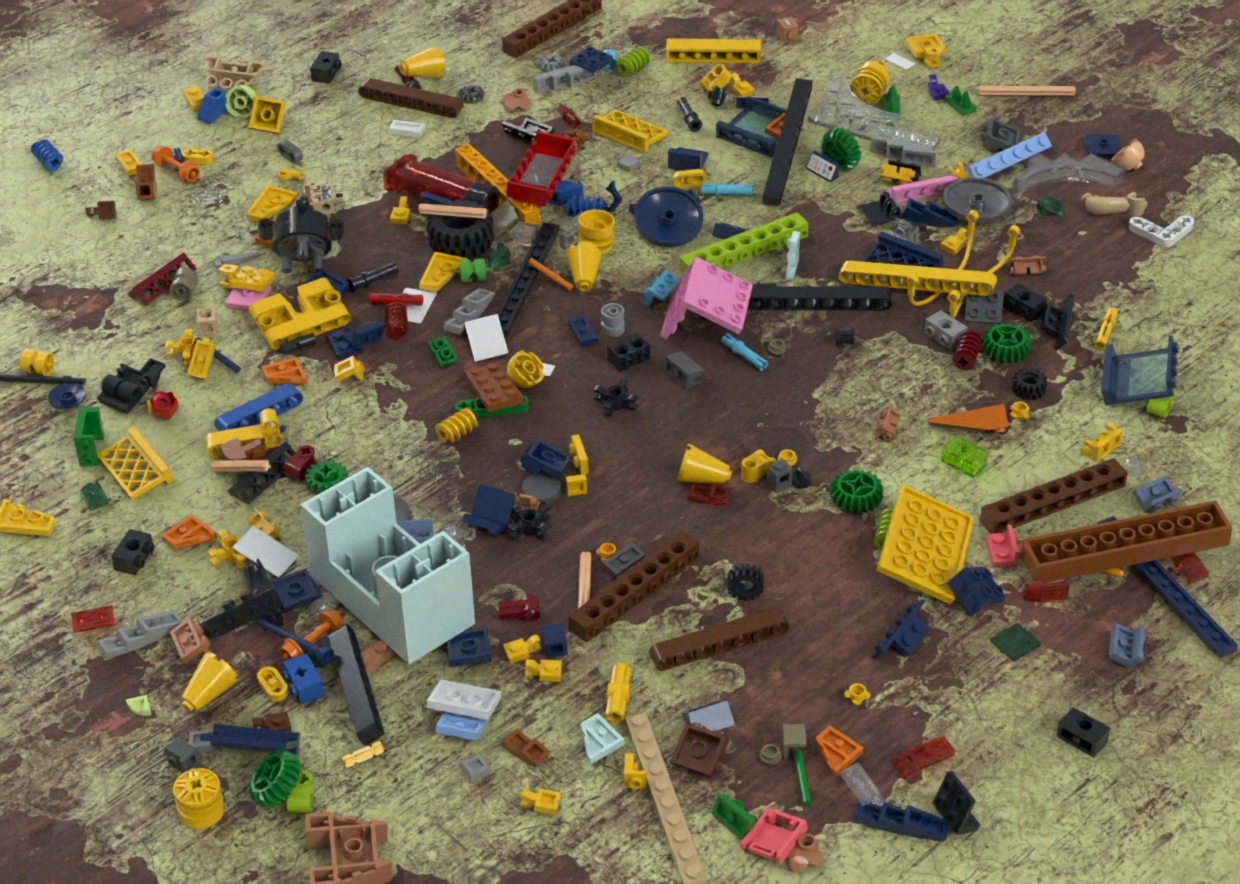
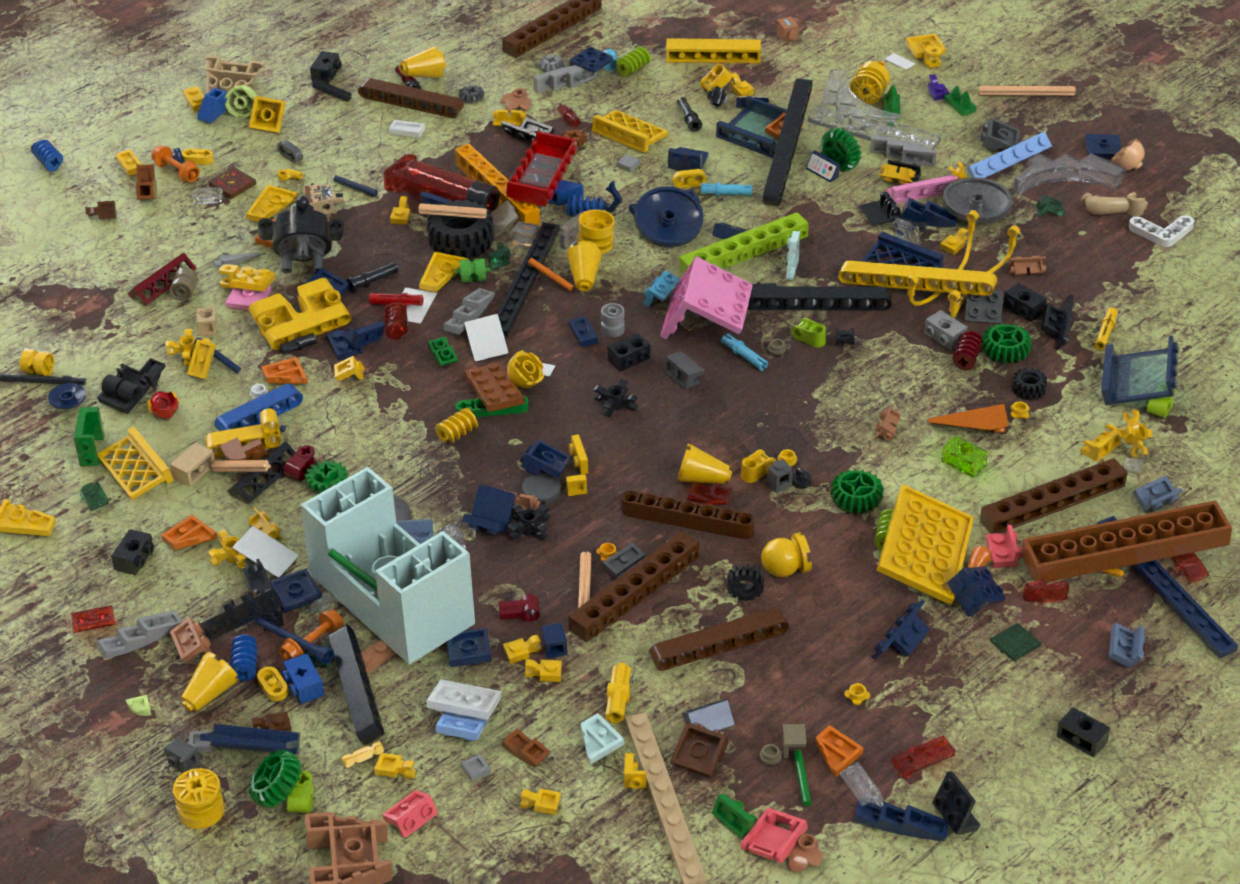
none -> tan brick [170,442,215,487]
none -> reddish brown tile [208,167,256,199]
none -> blue piece [230,635,258,681]
none -> white plate [250,384,268,399]
none -> black axle [312,79,352,101]
none -> green bar [327,548,378,592]
none -> dark blue bar [333,175,378,196]
none -> yellow plate [374,753,416,779]
none -> coral bracket [382,790,438,838]
none -> yellow hinge [493,110,527,127]
none -> reddish brown beam [622,490,754,539]
none -> yellow tile [761,532,812,578]
none -> lime piece [791,318,826,348]
none -> orange cone [967,546,991,568]
none -> yellow pin [1117,410,1153,458]

